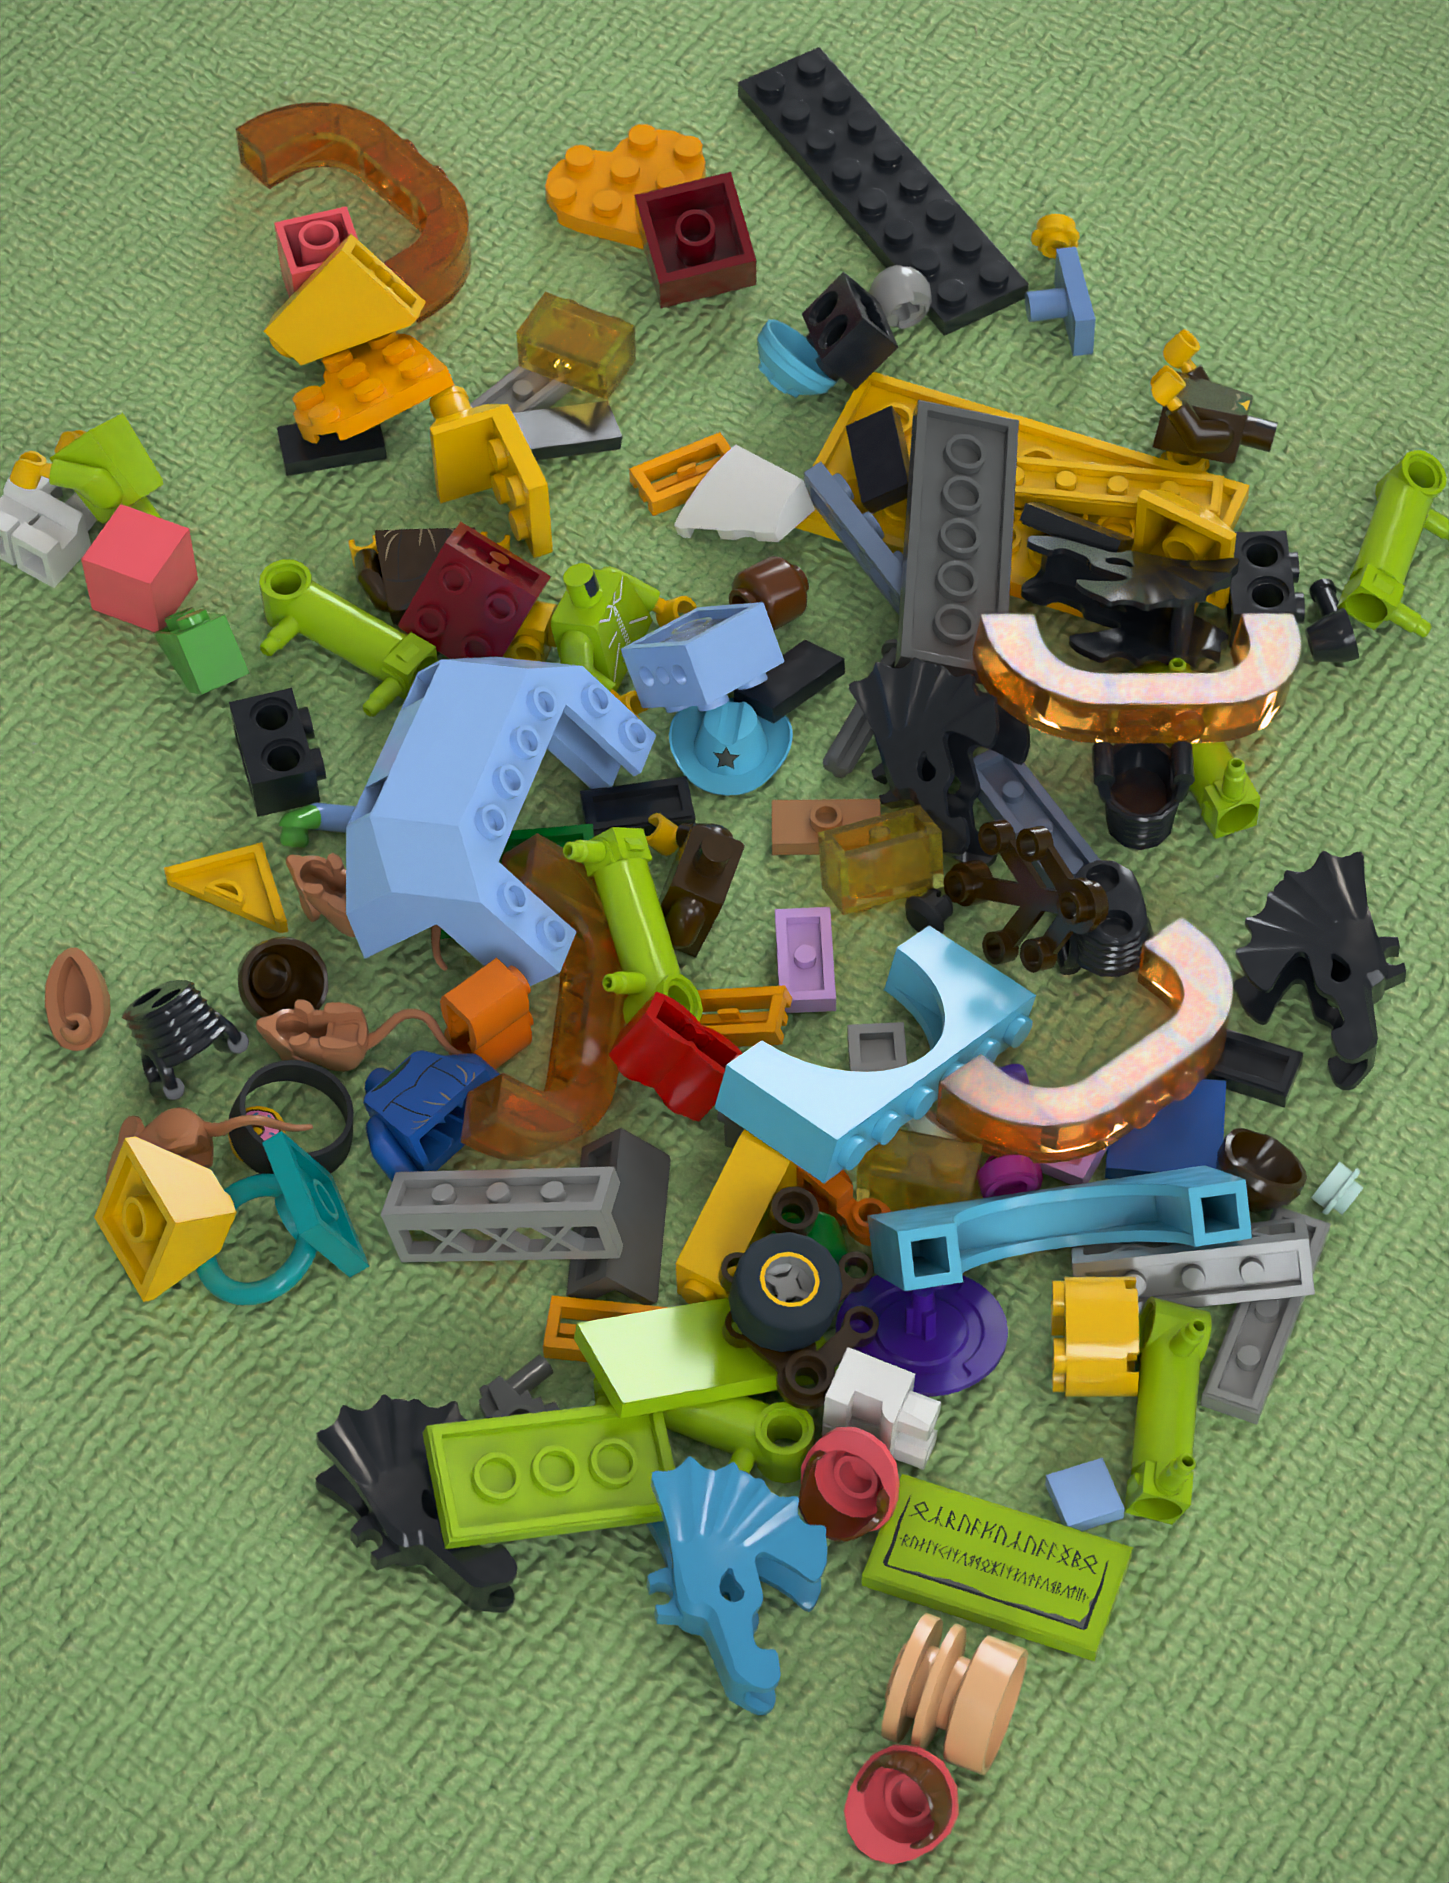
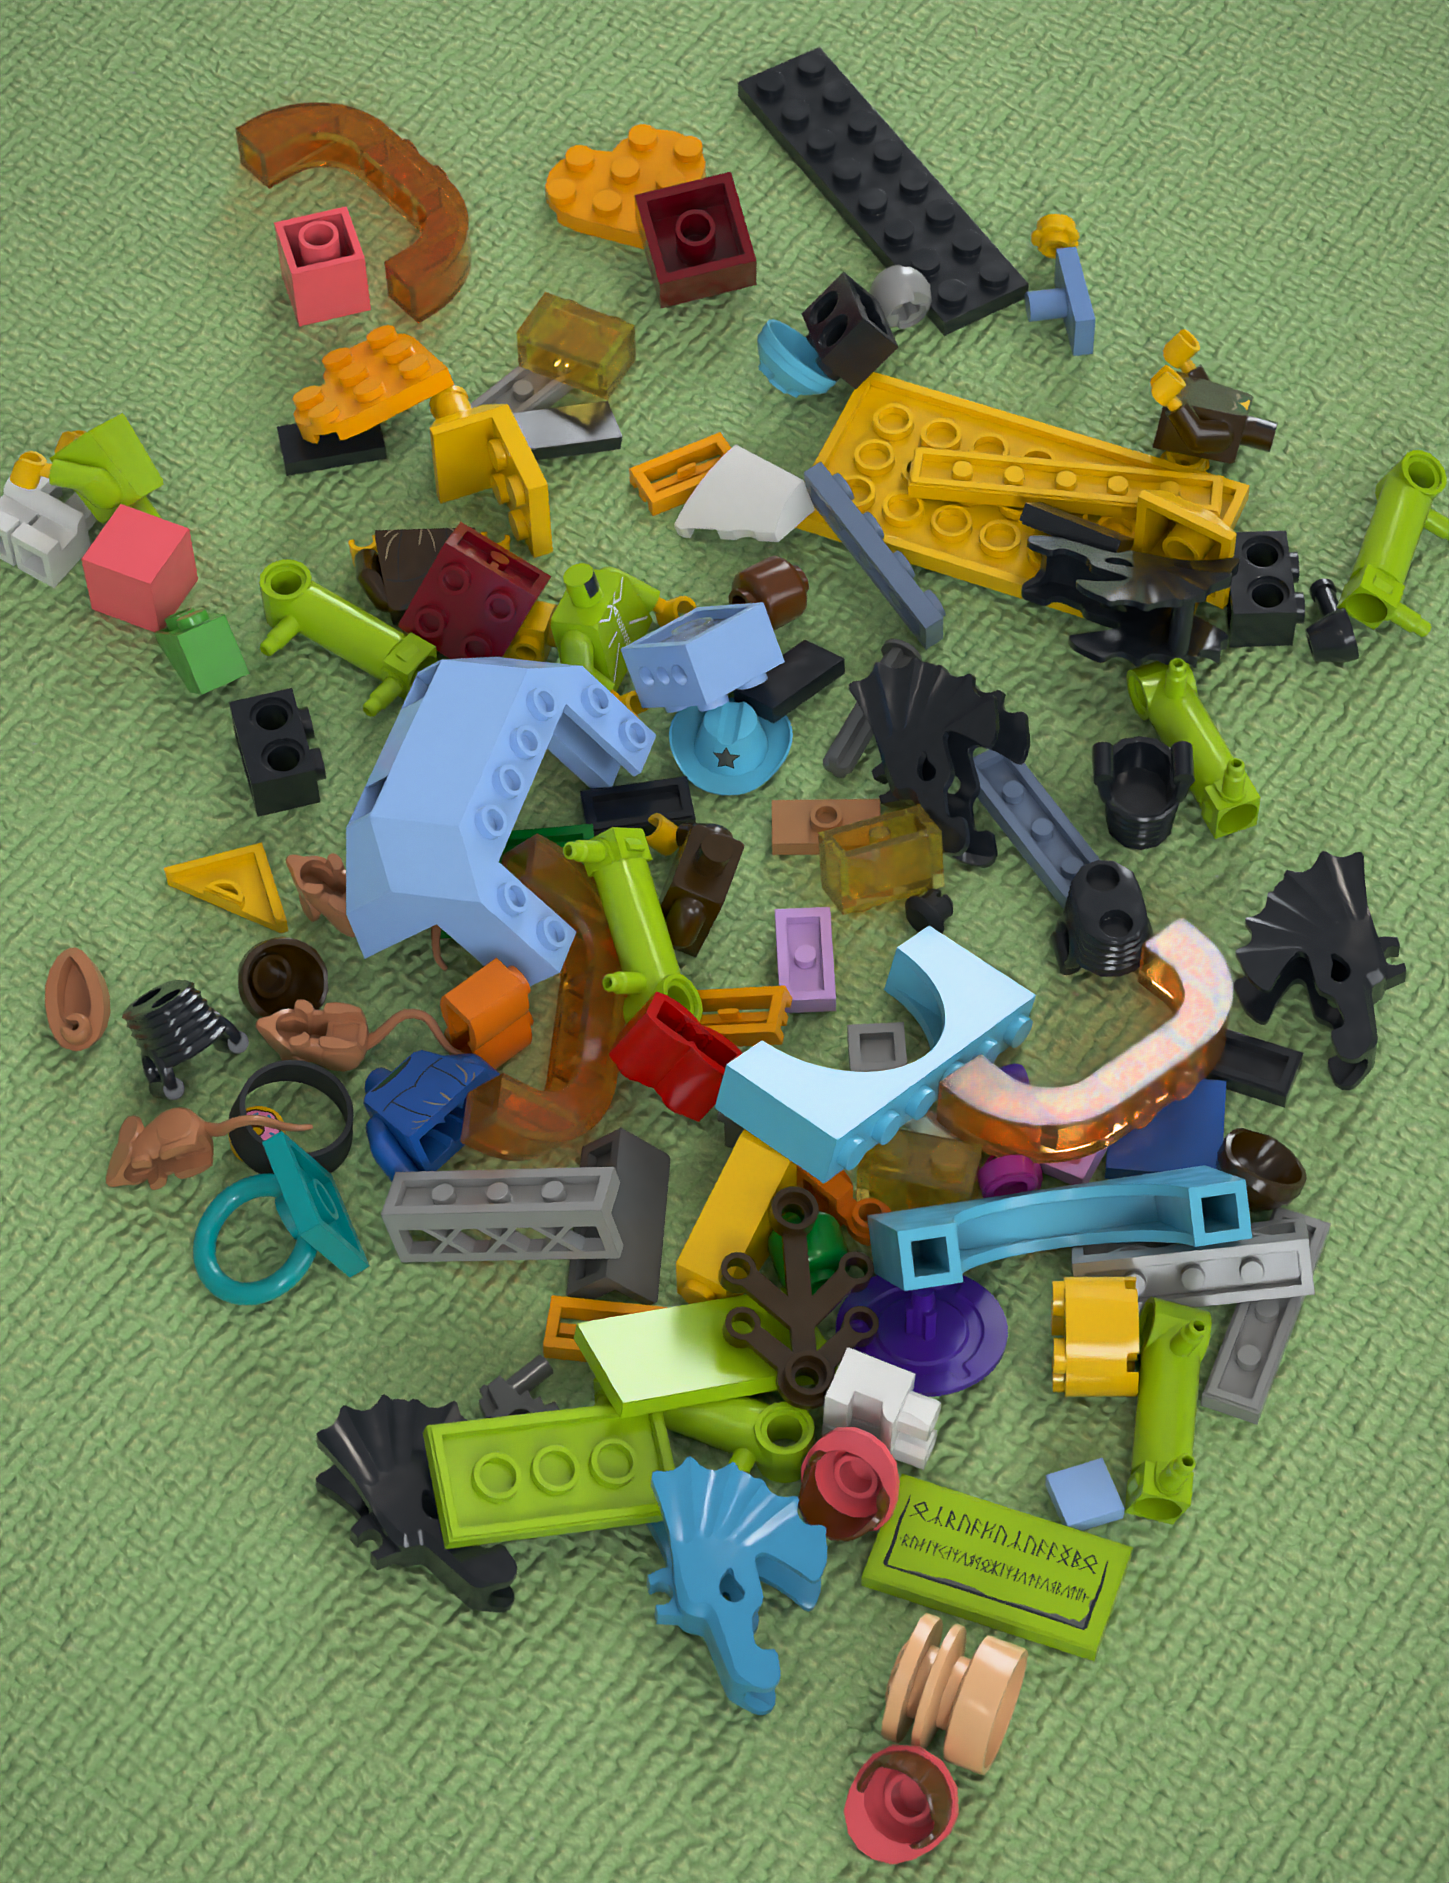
yellow slope [94,1137,237,1302] -> none
yellow slope [263,234,426,366] -> none
bright green arm [278,803,356,848] -> none
black wheel [728,1232,843,1352] -> none
black tile [846,405,910,514] -> none
dark grey plate [895,400,1019,688] -> none
dark brown plant [943,819,1109,973] -> none
clear orange arch [972,614,1301,743] -> none
light aqua plate [1311,1162,1364,1215] -> none

